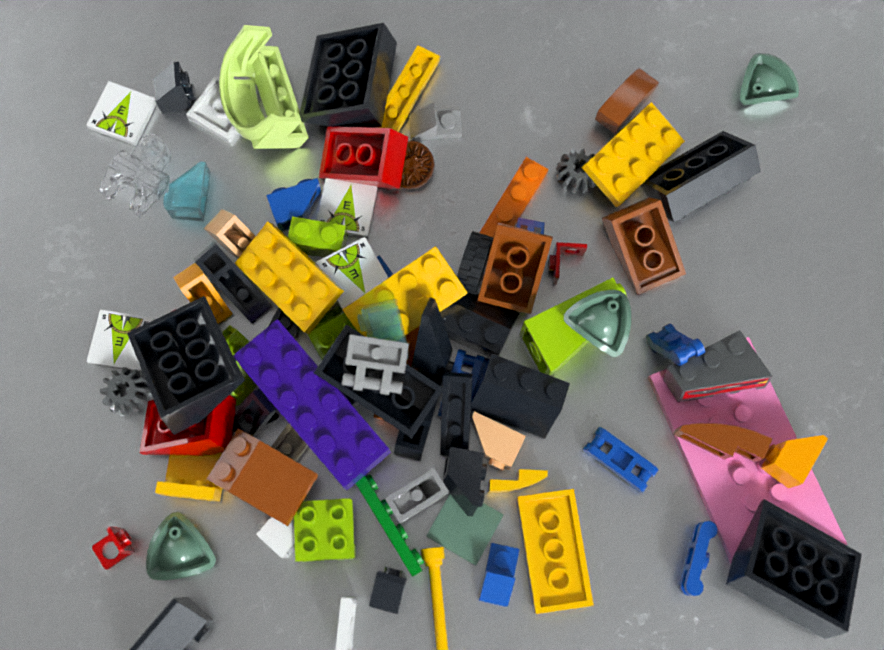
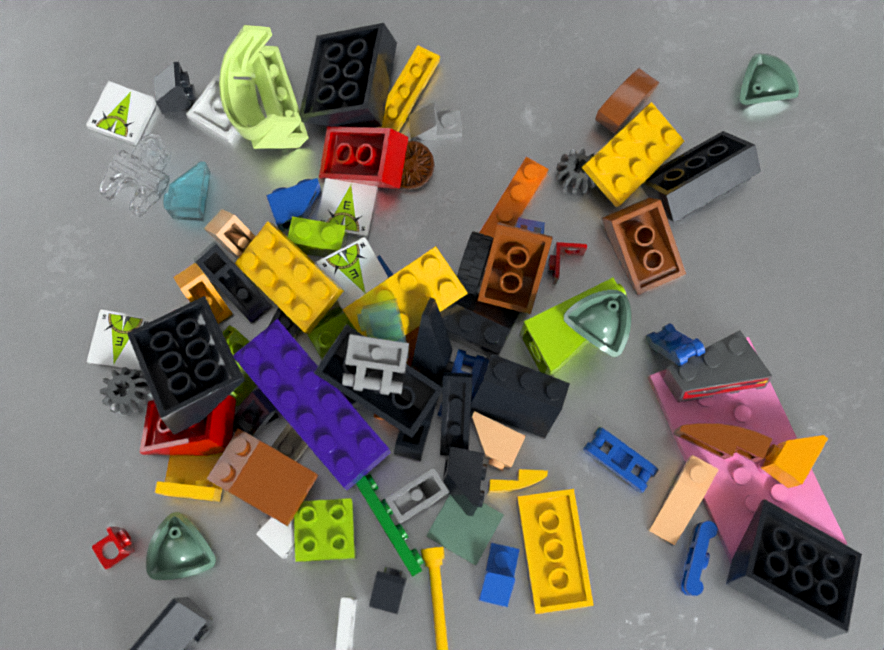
none -> light nougat slope [649,455,719,545]

